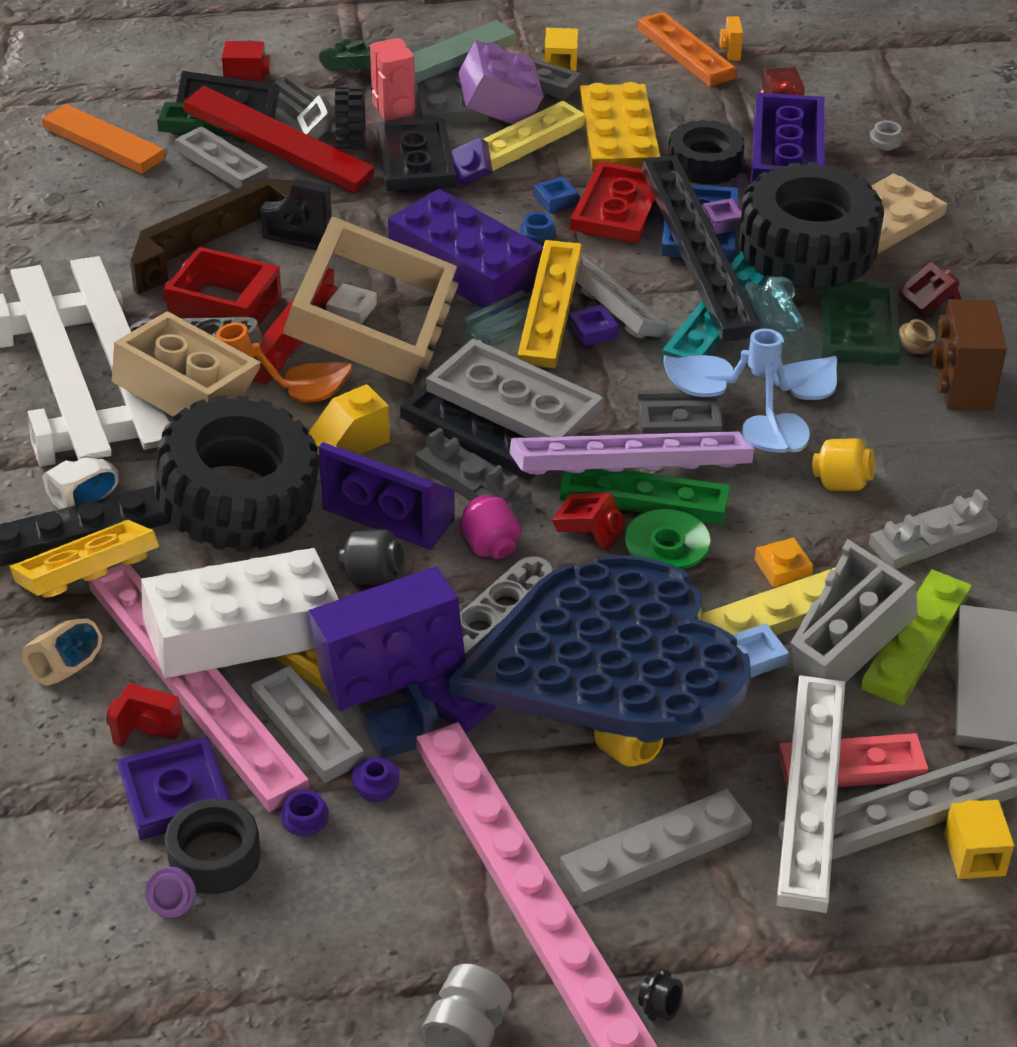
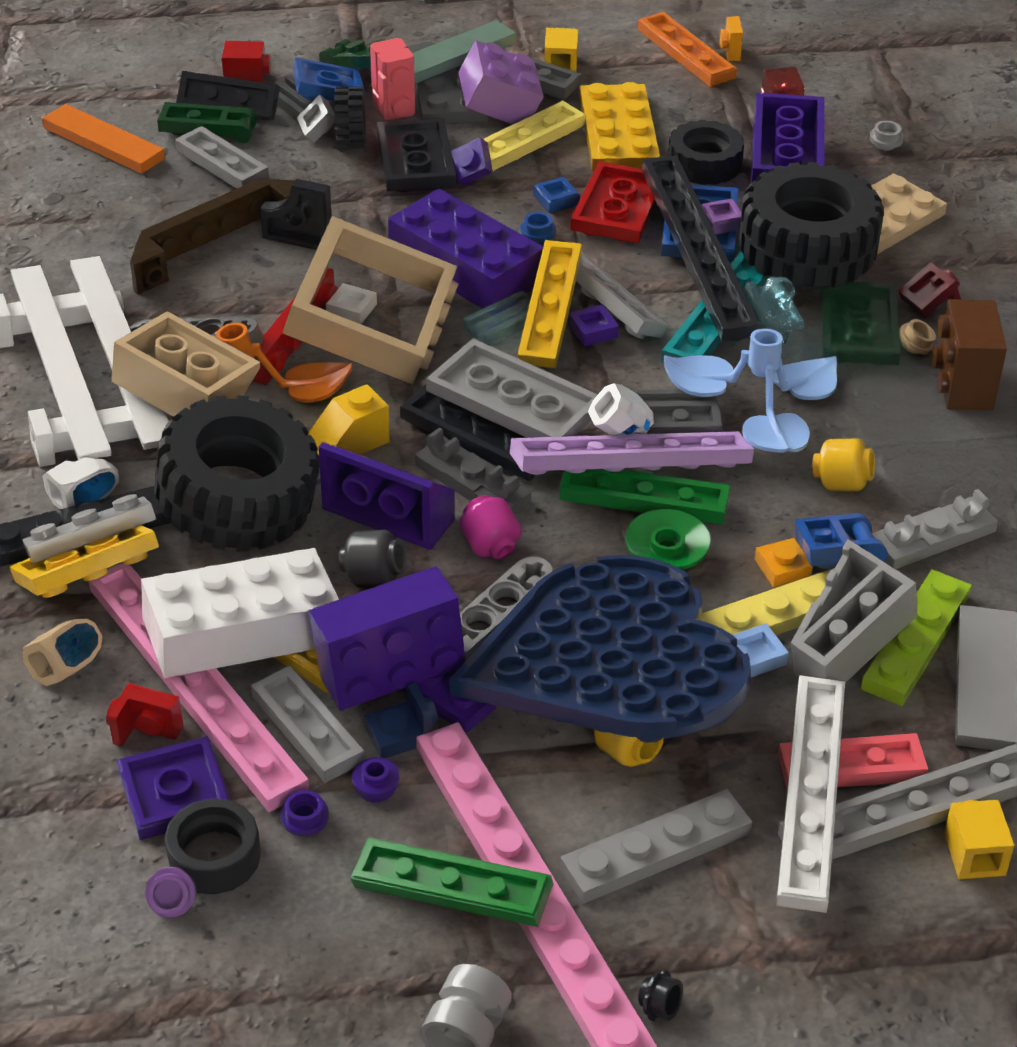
red window [163,247,282,325] -> none
red tile [184,86,374,193] -> none
red bracket [551,492,625,550] -> none
none -> light grey plate [22,494,156,563]
none -> blue plate [292,57,365,103]
none -> green tile [350,837,554,927]
none -> white rock [588,384,654,435]
none -> blue plate [795,513,888,569]

